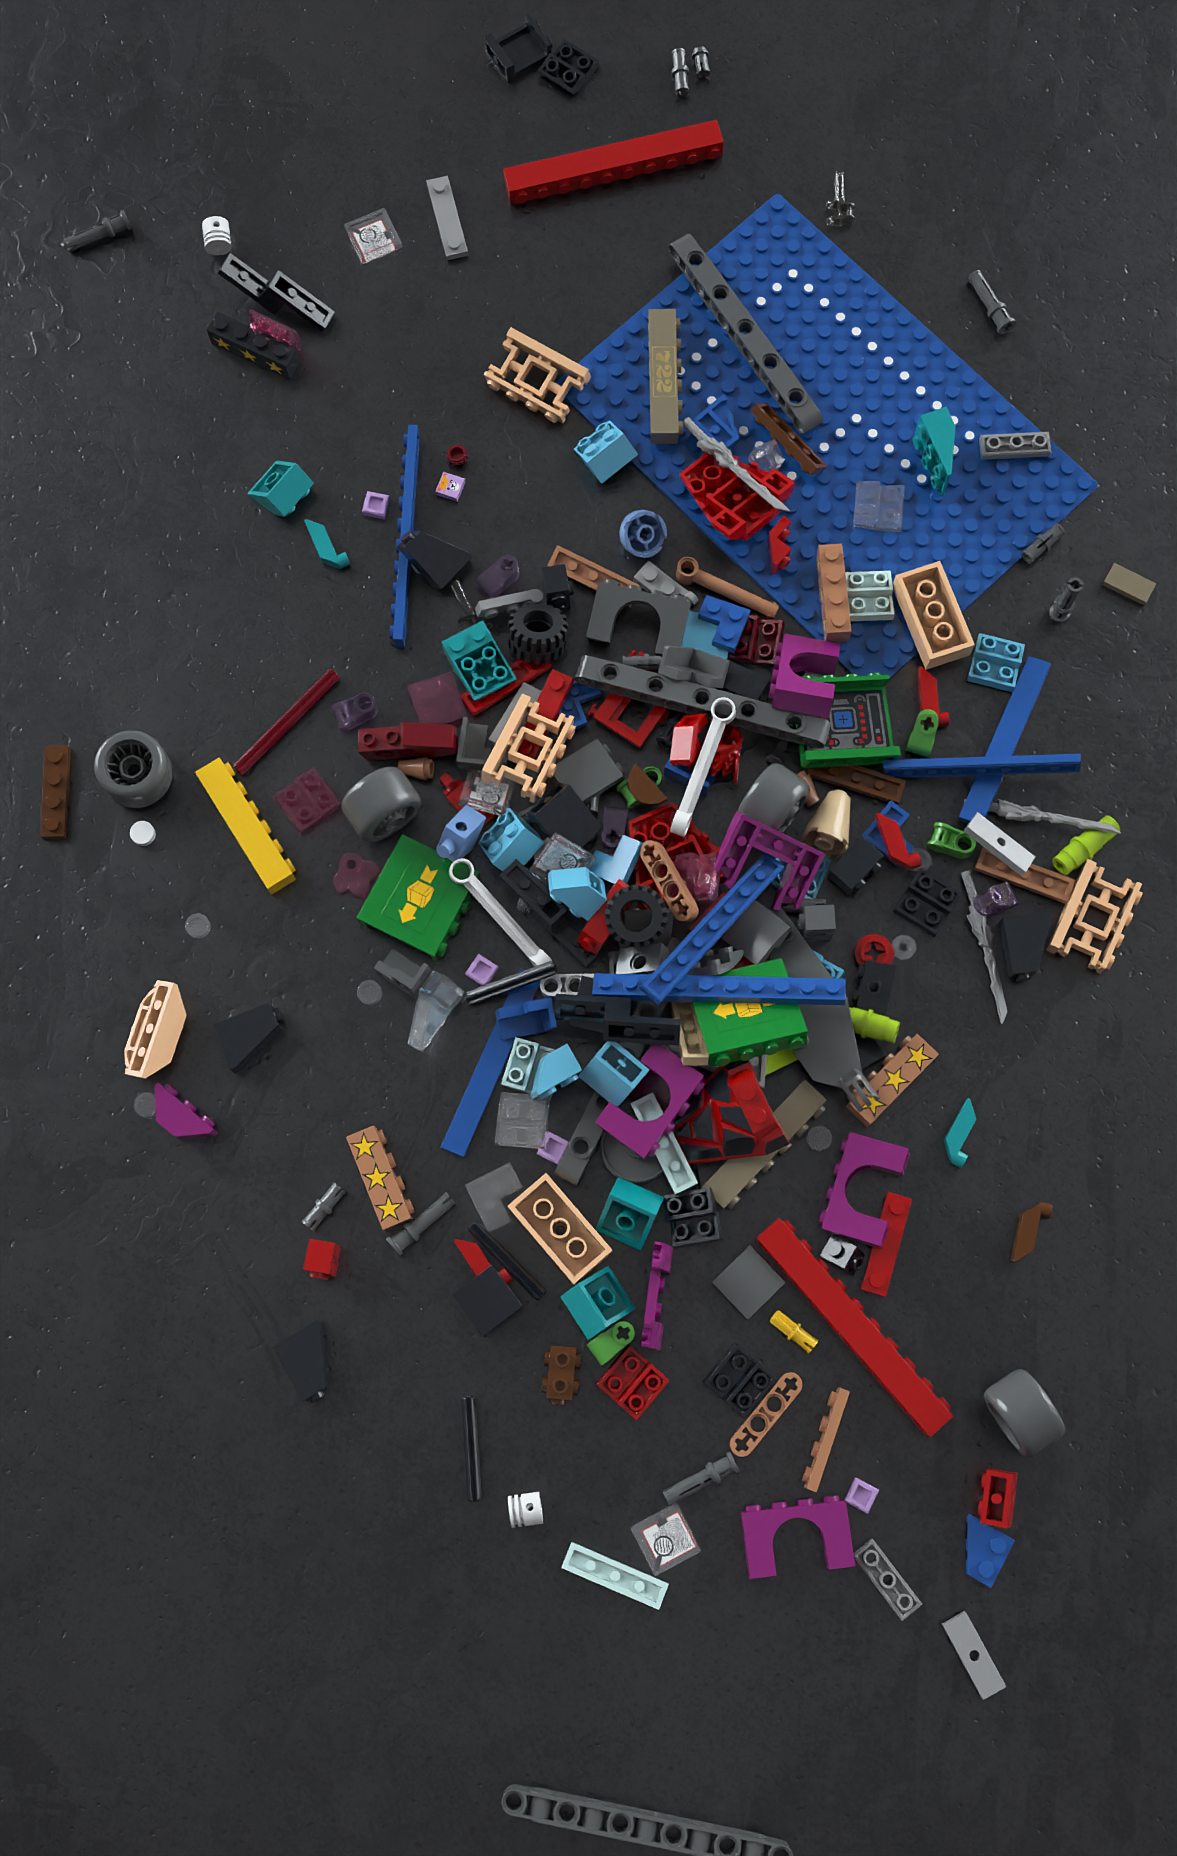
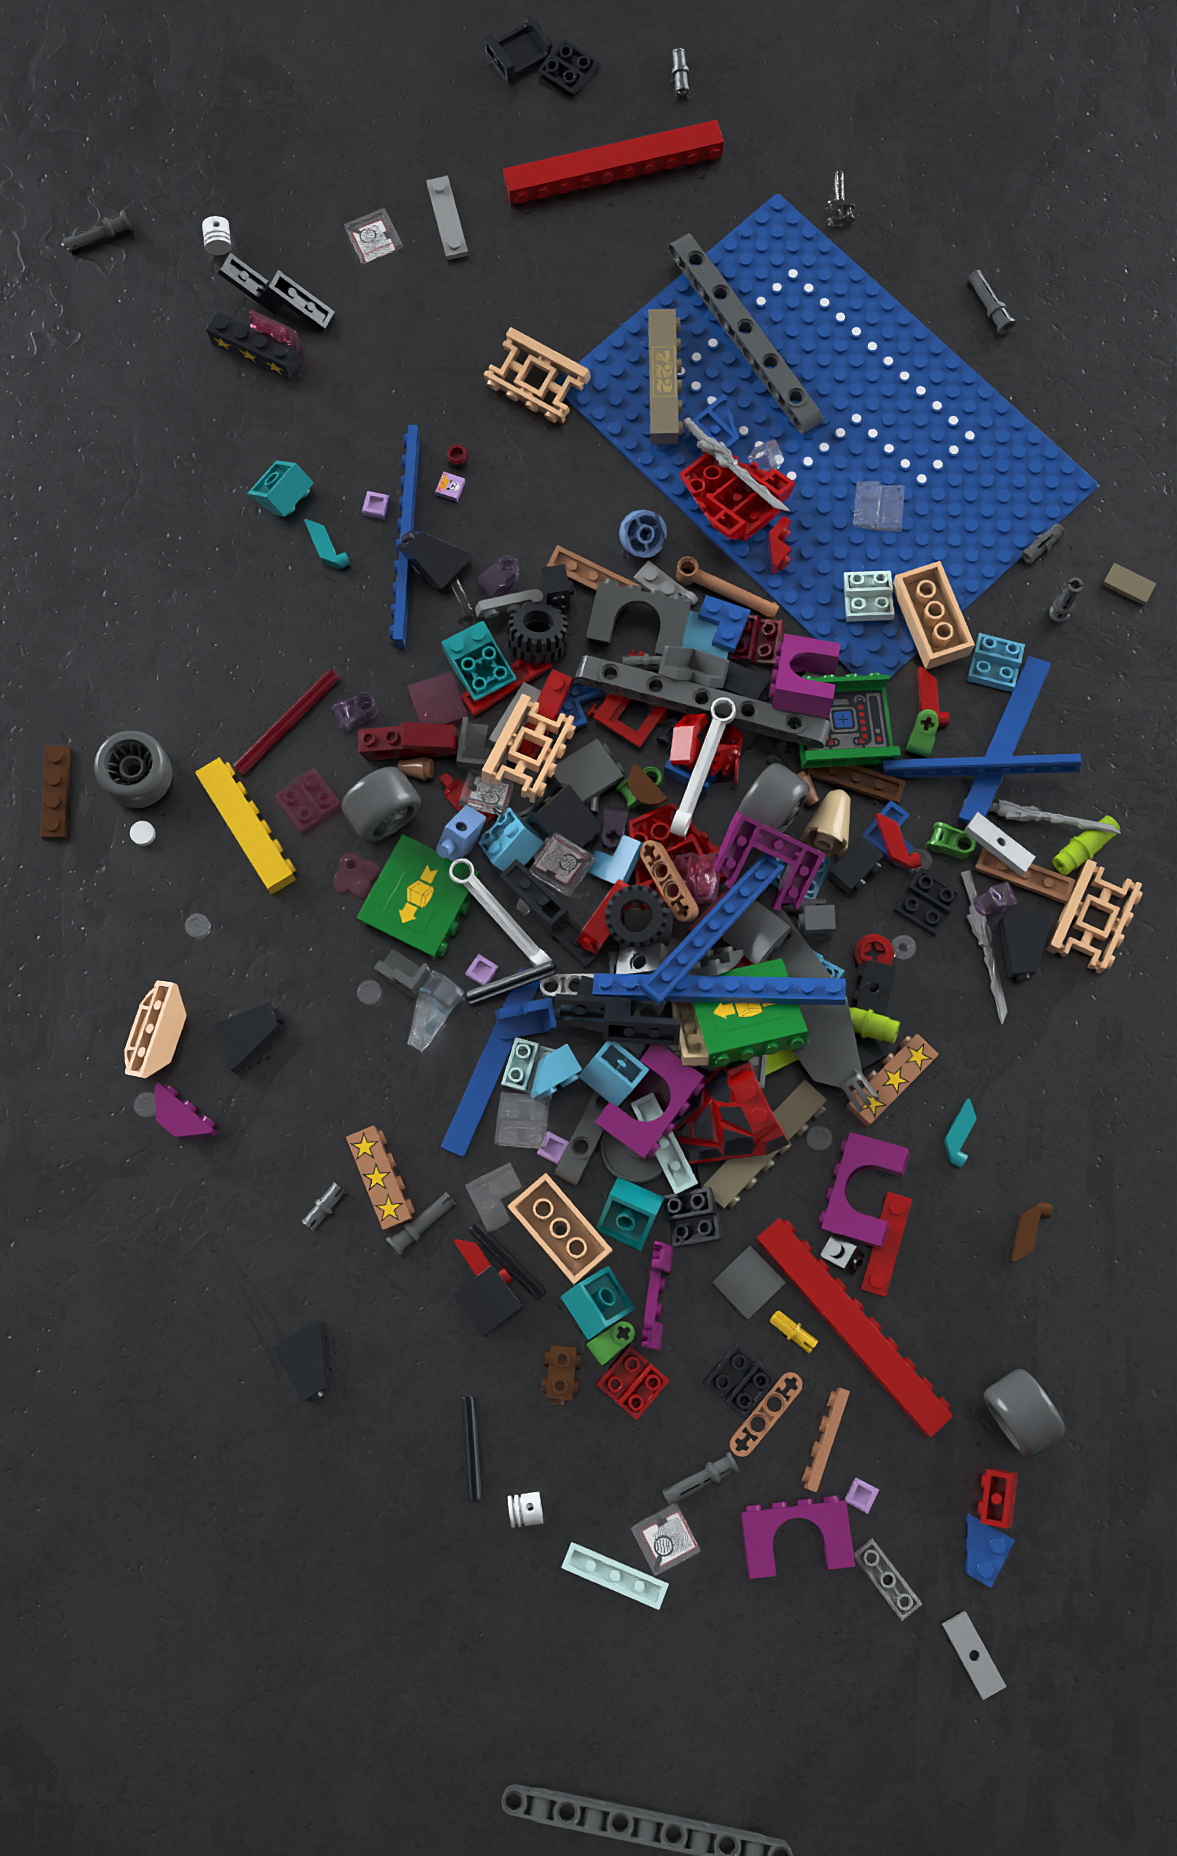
red brick [303,1239,342,1281] -> none
medium azure slope [548,867,607,921] -> none
medium azure slope [574,420,638,483] -> none
dark grey pin [692,47,710,78] -> none
reddish brown plate [751,403,827,475] -> none
nougat brick [816,544,851,643] -> none
teal slope [913,406,956,497] -> none
light grey tile [979,432,1052,460] -> none

